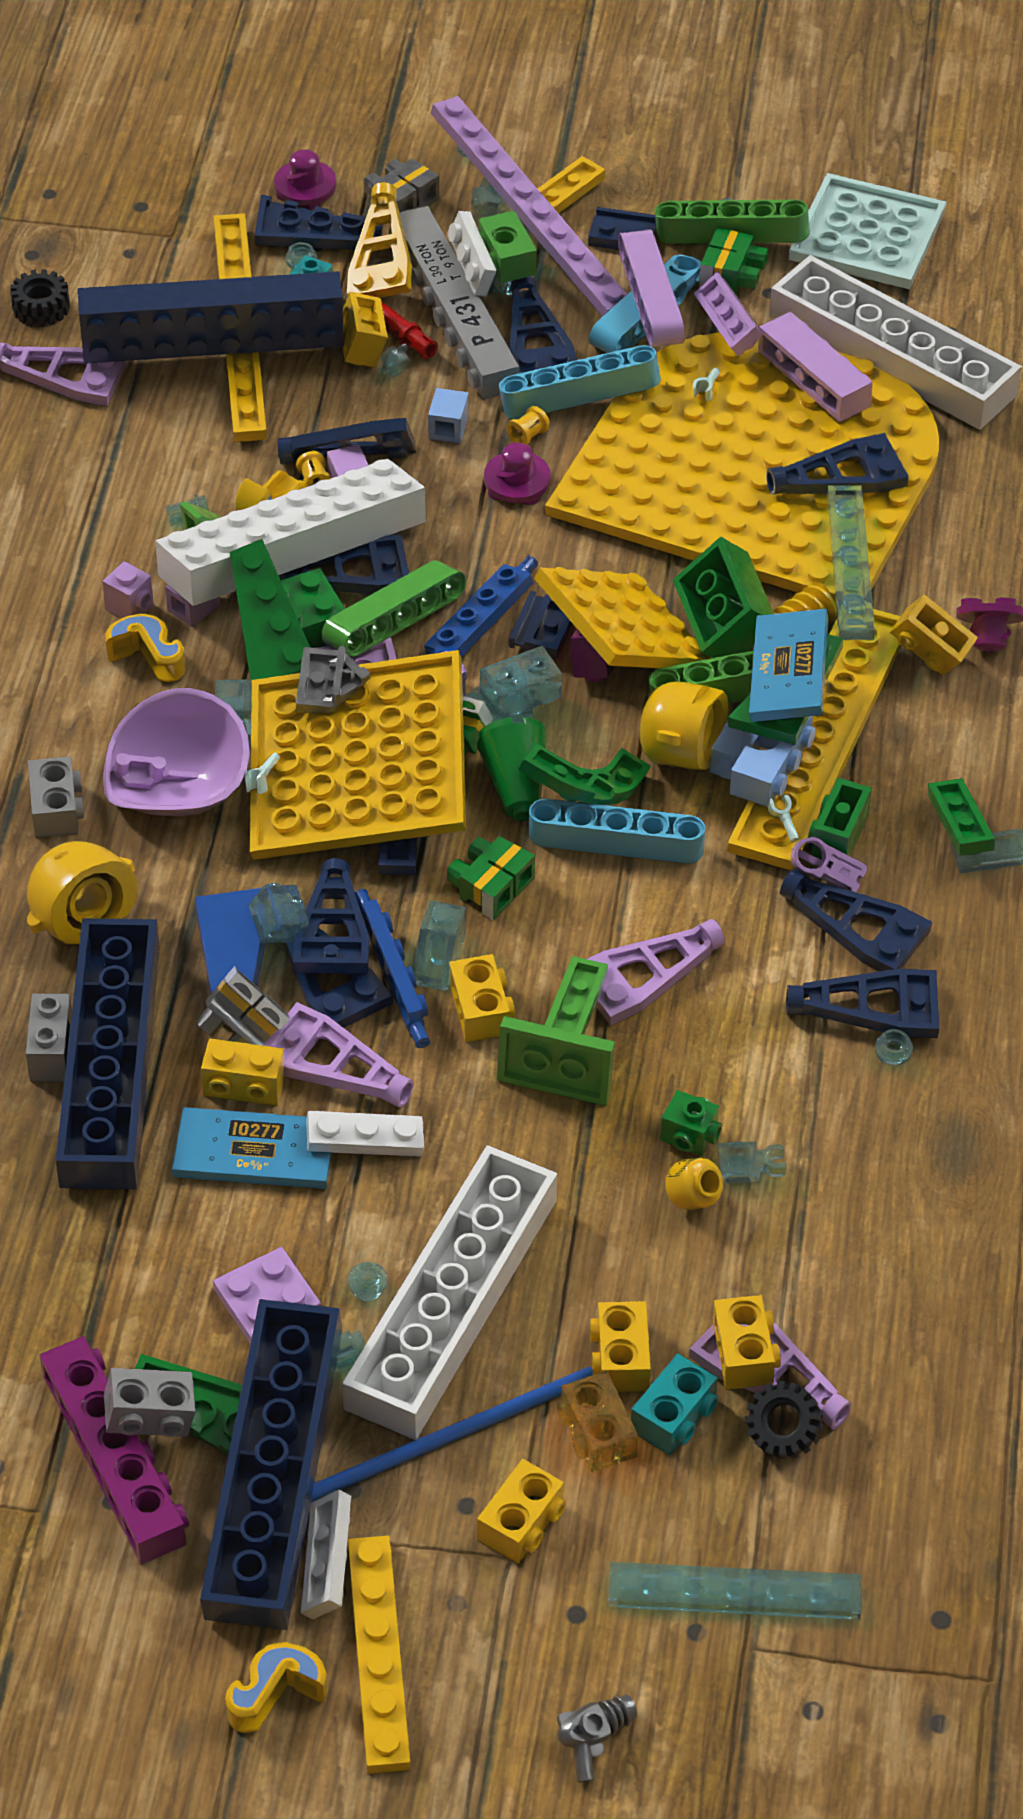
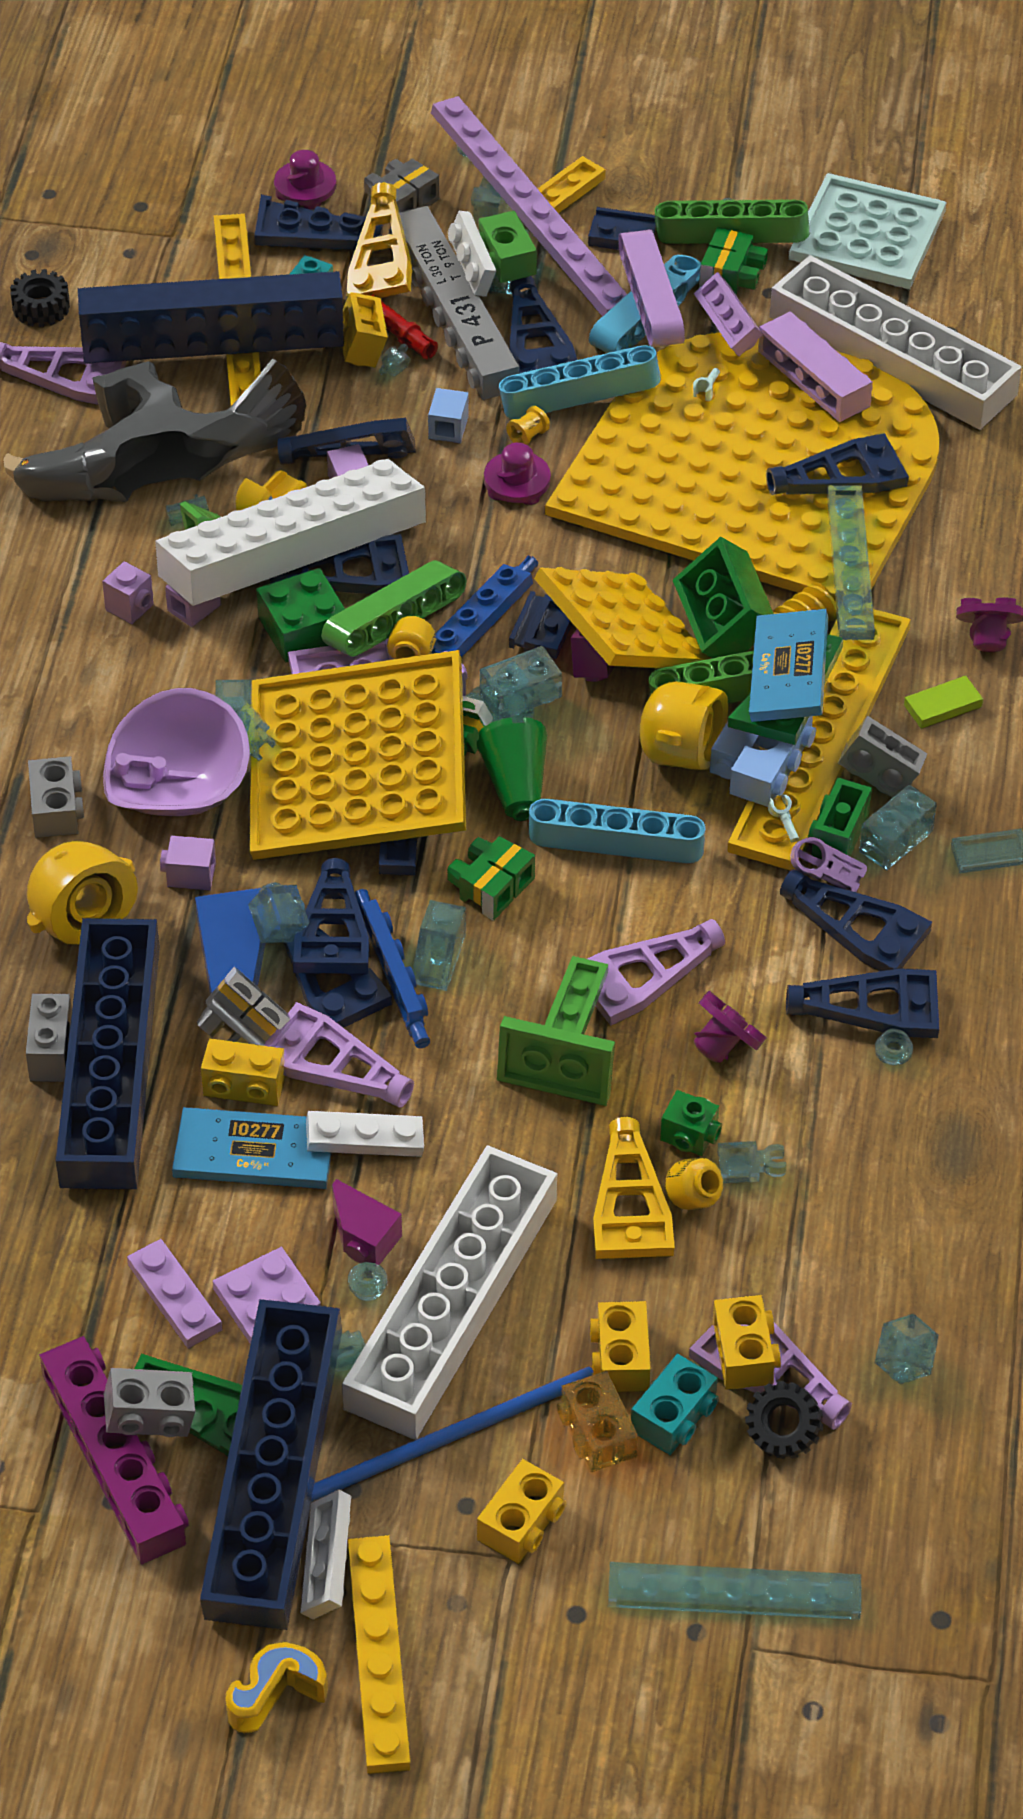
yellow animal [105,613,186,682] -> none
green wing [230,539,310,685] -> none
light aqua hand [244,753,280,794] -> none
clear light blue plate [285,242,317,269] -> none
yellow bush [296,451,332,487] -> none
flat silver slope [296,645,371,713] -> none
yellow brick [449,954,515,1042] -> none
green plate [518,743,651,805] -> none
flat silver piece [557,1695,638,1783] -> none
yellow brick [890,594,978,676] -> none
green plate [928,778,995,856] -> none
none -> dark grey animal [3,358,307,502]
none -> lavender plate [127,1239,222,1348]
none -> lavender brick [160,836,216,890]
none -> clear light blue plate [237,703,276,761]
none -> magenta slope [332,1179,402,1269]
none -> yellow head [387,616,436,659]
none -> yellow plate [593,1117,675,1259]
none -> magenta plate [694,991,767,1063]
none -> light grey brick [838,716,927,801]
none -> clear light blue brick [859,784,937,871]
none -> clear light blue brick [875,1313,939,1384]
none -> lime tile [904,675,983,729]

